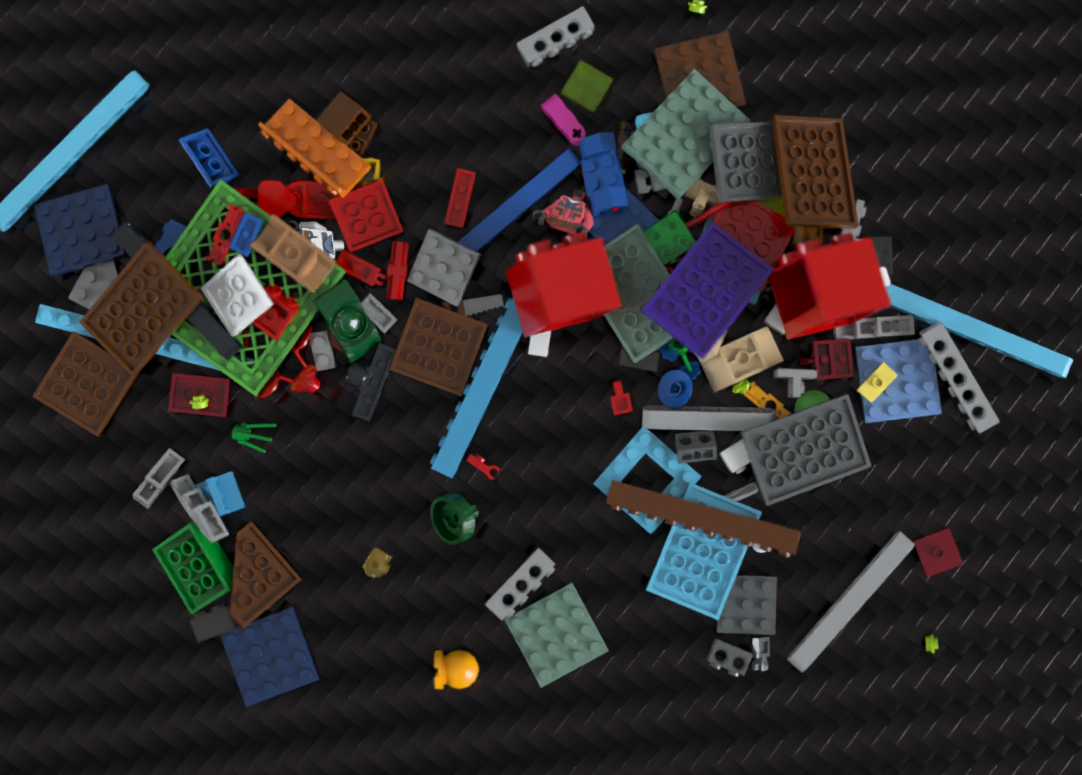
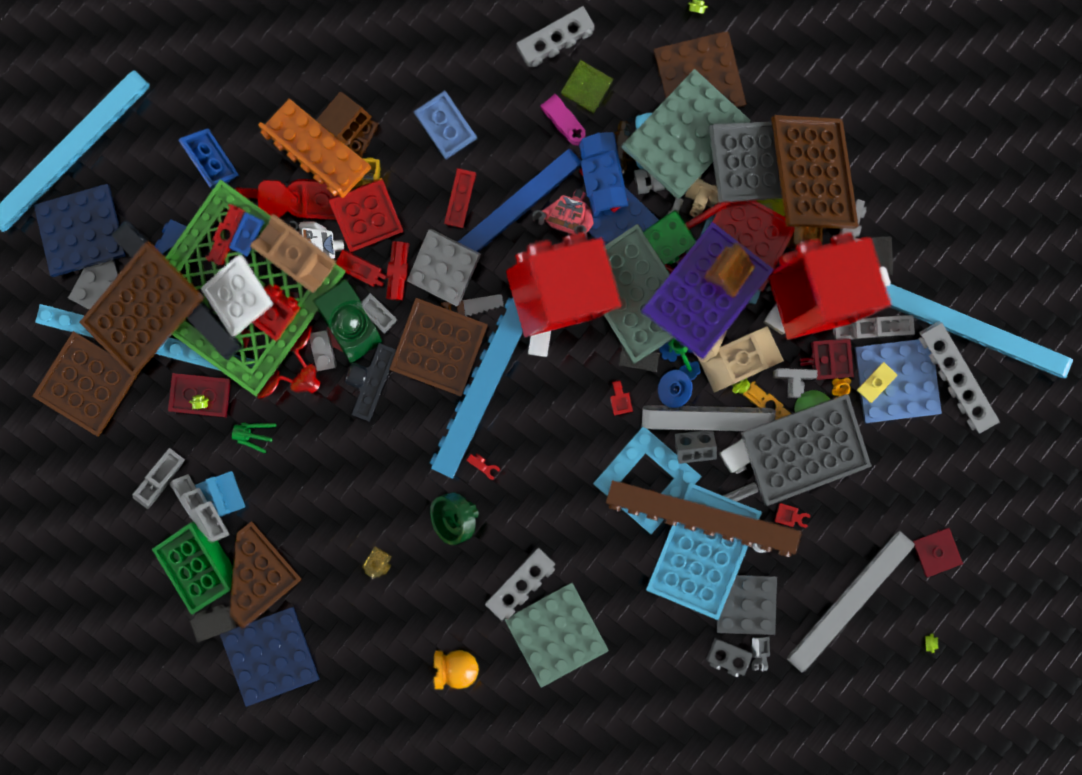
none -> medium blue tile [414,91,477,159]
none -> clear orange bracket [704,243,755,298]
none -> red plate [774,503,810,528]
none -> light orange plate [832,377,851,396]

